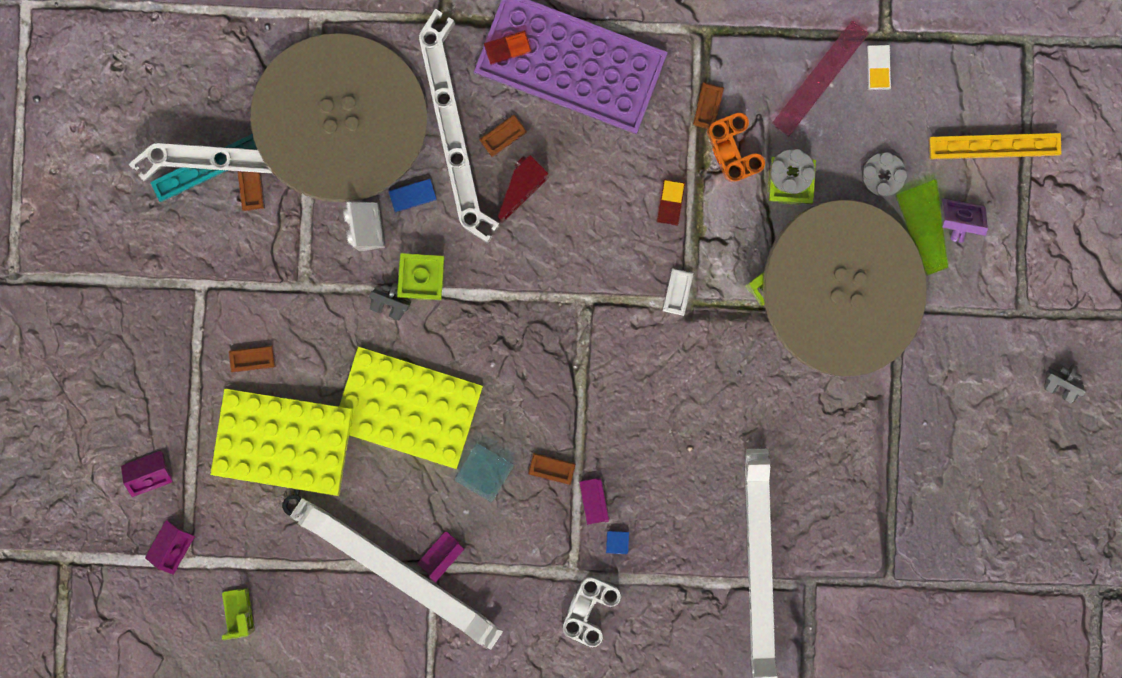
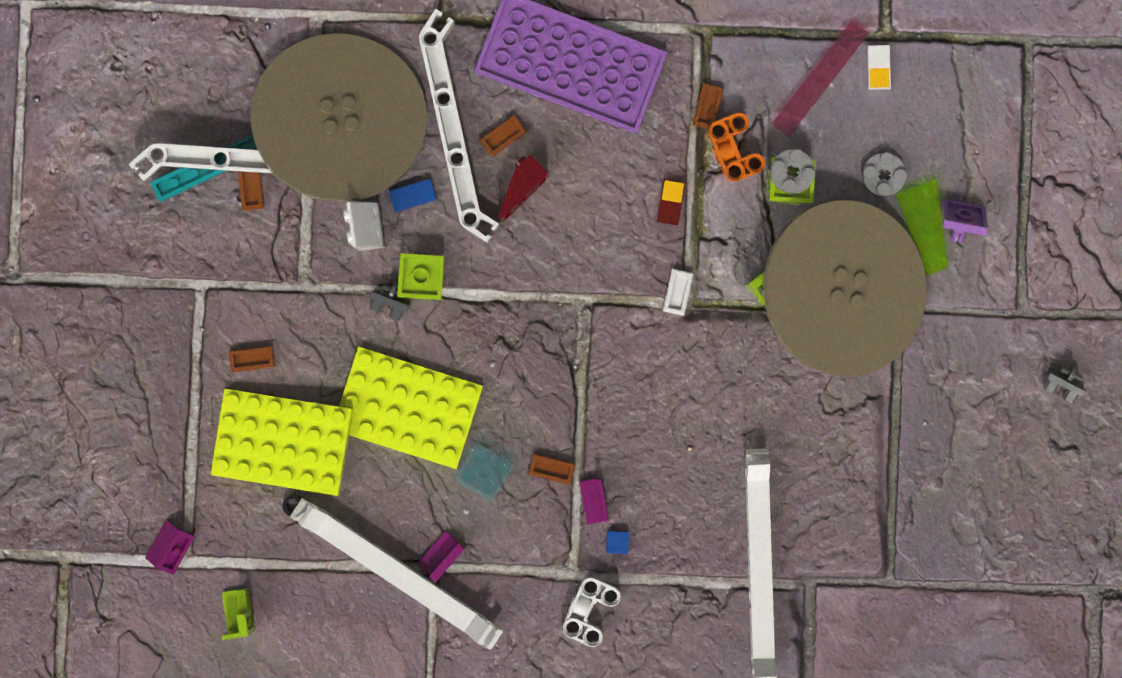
magenta panel [121,451,173,497] -> none
clear red tile [484,30,532,65] -> none
yellow plate [929,133,1062,160] -> none

